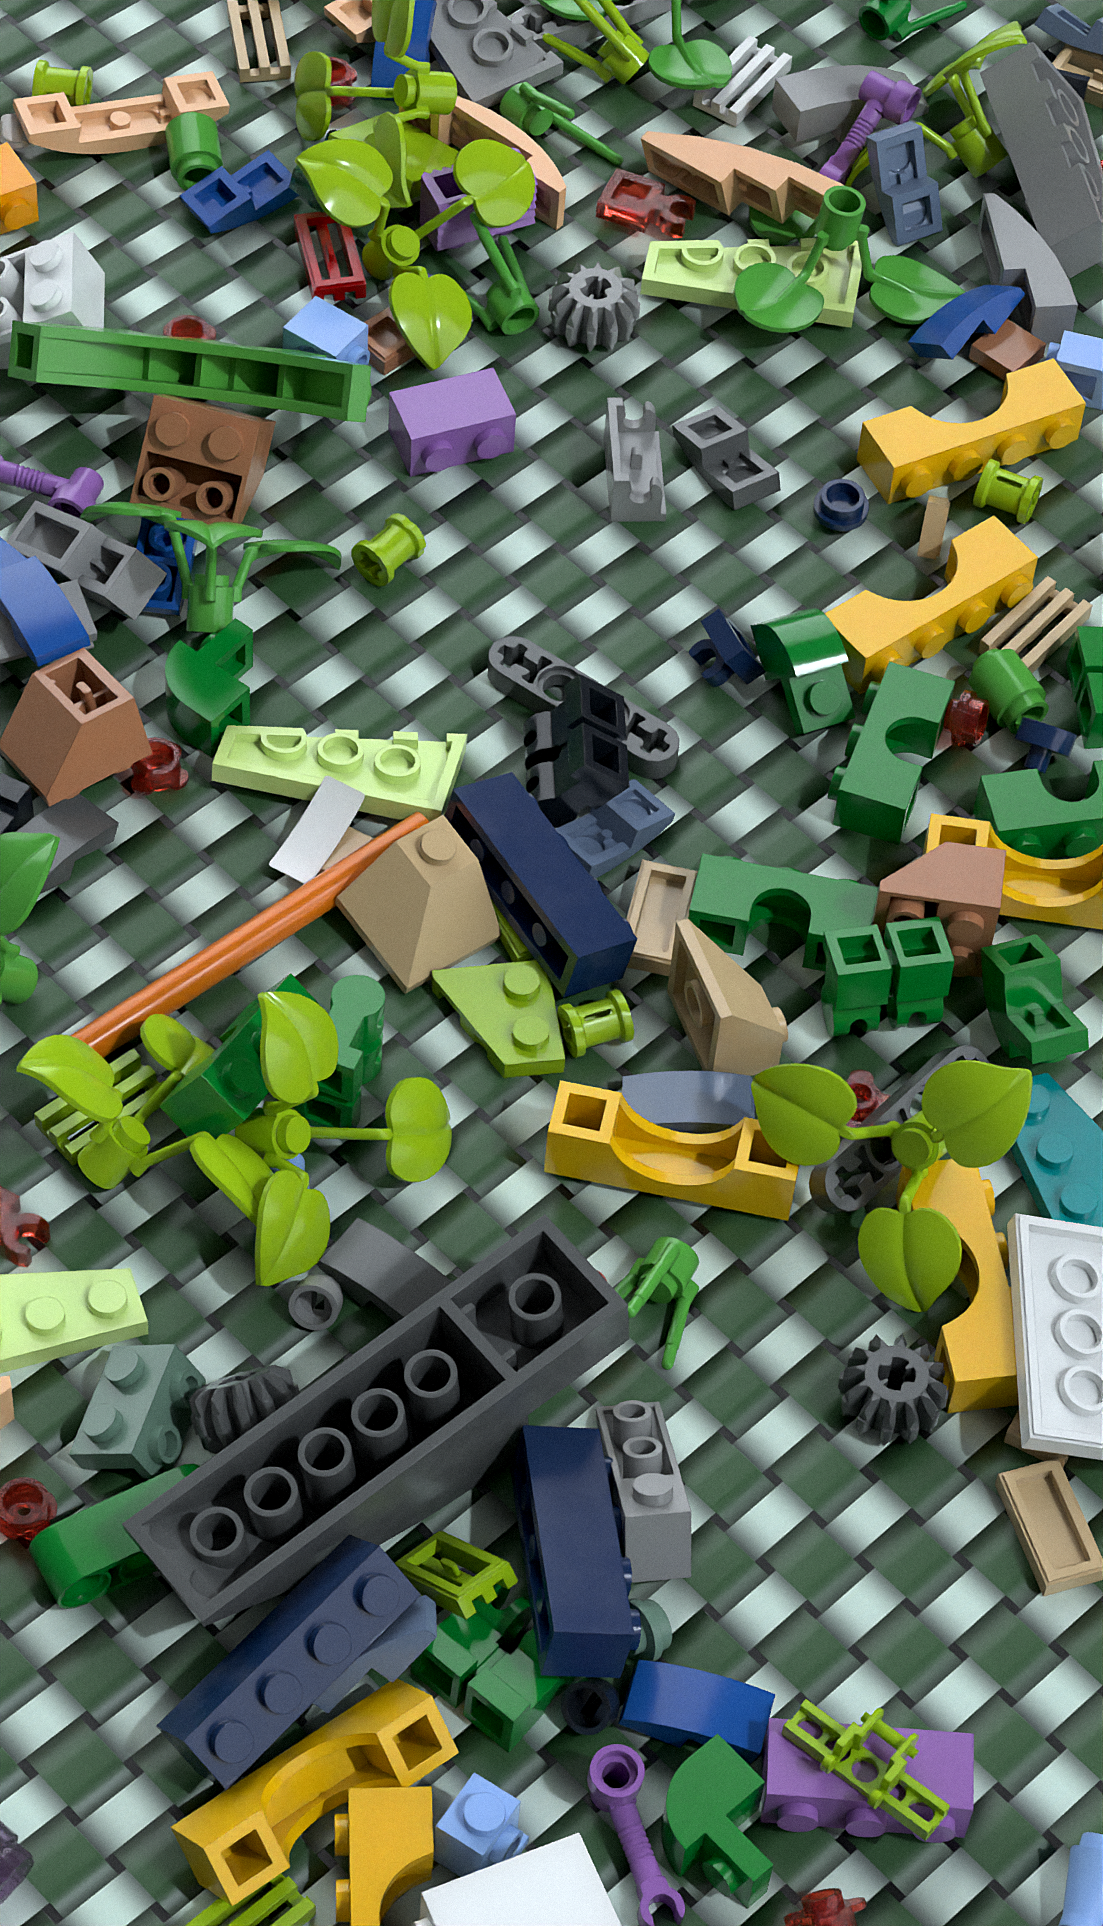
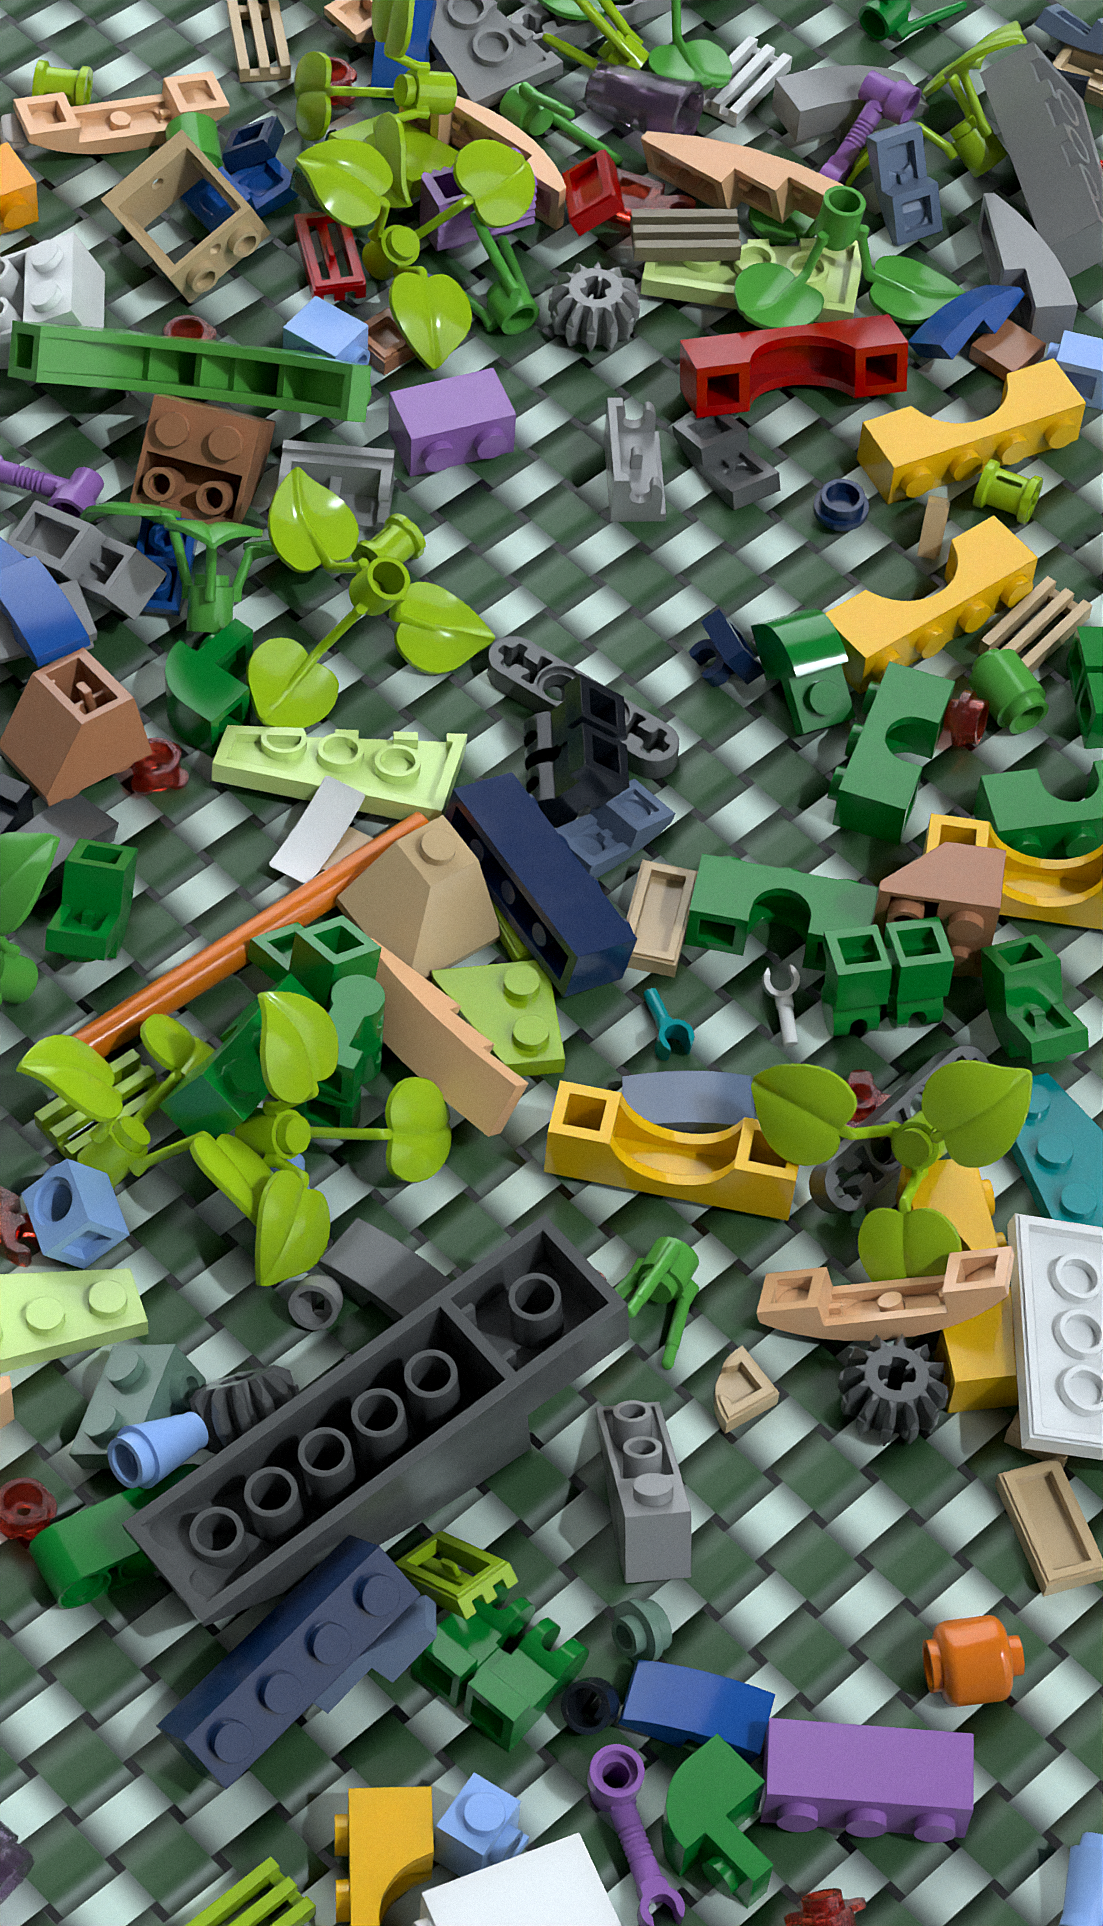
yellow arch [171,1678,459,1906] -> none
dark blue brick [510,1425,641,1678] -> none
lime bush [557,989,634,1058] -> none
tan slope [667,919,788,1076] -> none
lime piece [782,1699,950,1841] -> none
dark blue tile [1015,717,1077,774] -> none
none -> light blue brick [21,1158,130,1269]
none -> green brick [45,838,138,963]
none -> tan window [101,129,271,303]
none -> light blue cone [107,1412,208,1489]
none -> dark blue tile [222,116,285,173]
none -> lime plant [246,467,495,729]
none -> green brick [247,915,381,1013]
none -> light grey hinge [277,440,395,532]
none -> light nougat slope [371,937,529,1137]
none -> red tile [562,149,625,236]
none -> clear purple plant [584,61,704,136]
none -> dark tan tile [630,209,742,261]
none -> teal hand [643,988,695,1061]
none -> red arch [680,314,908,418]
none -> tan tile [713,1345,779,1434]
none -> light nougat slope [756,1246,1015,1341]
none -> white hand [762,964,800,1047]
none -> orange head [922,1615,1025,1707]

